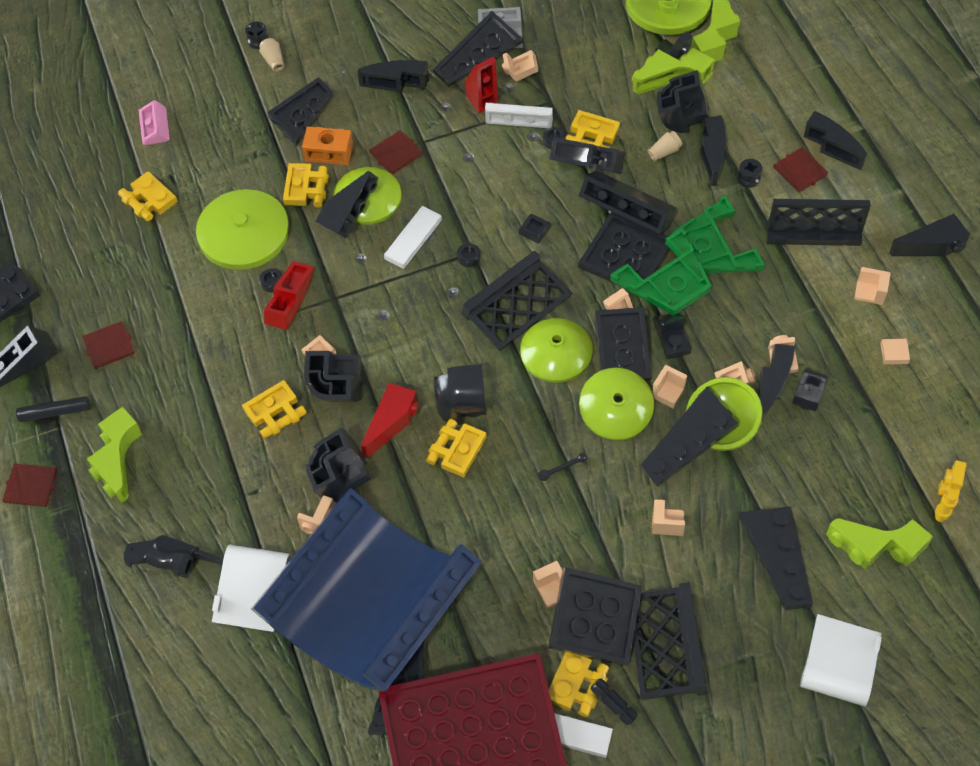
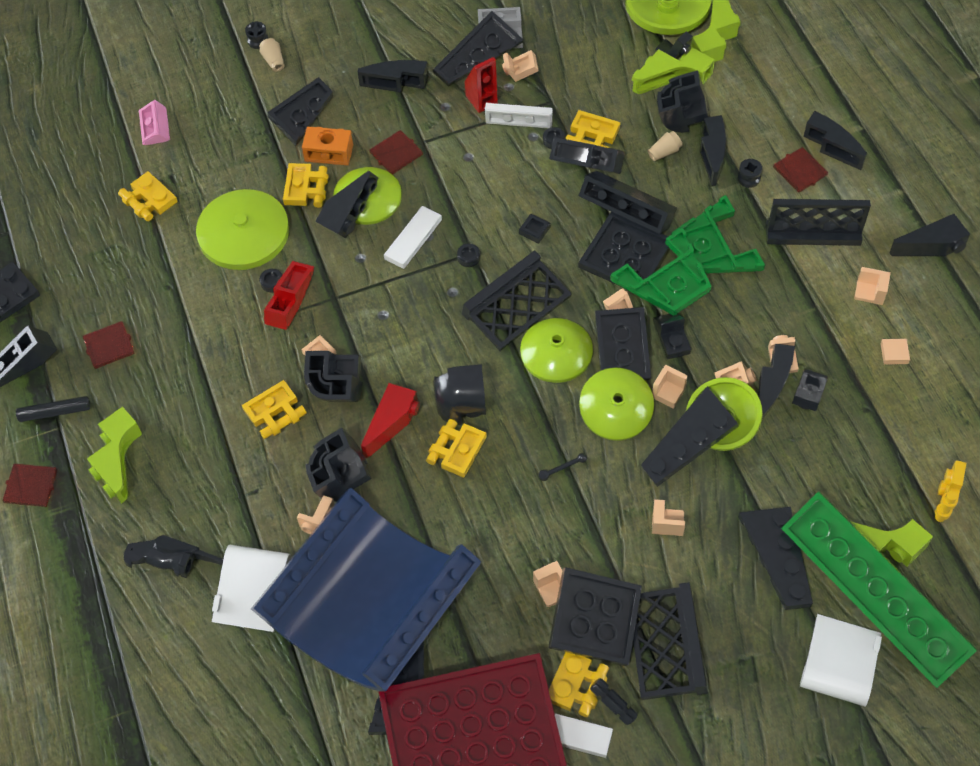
none -> green plate [781,491,978,688]

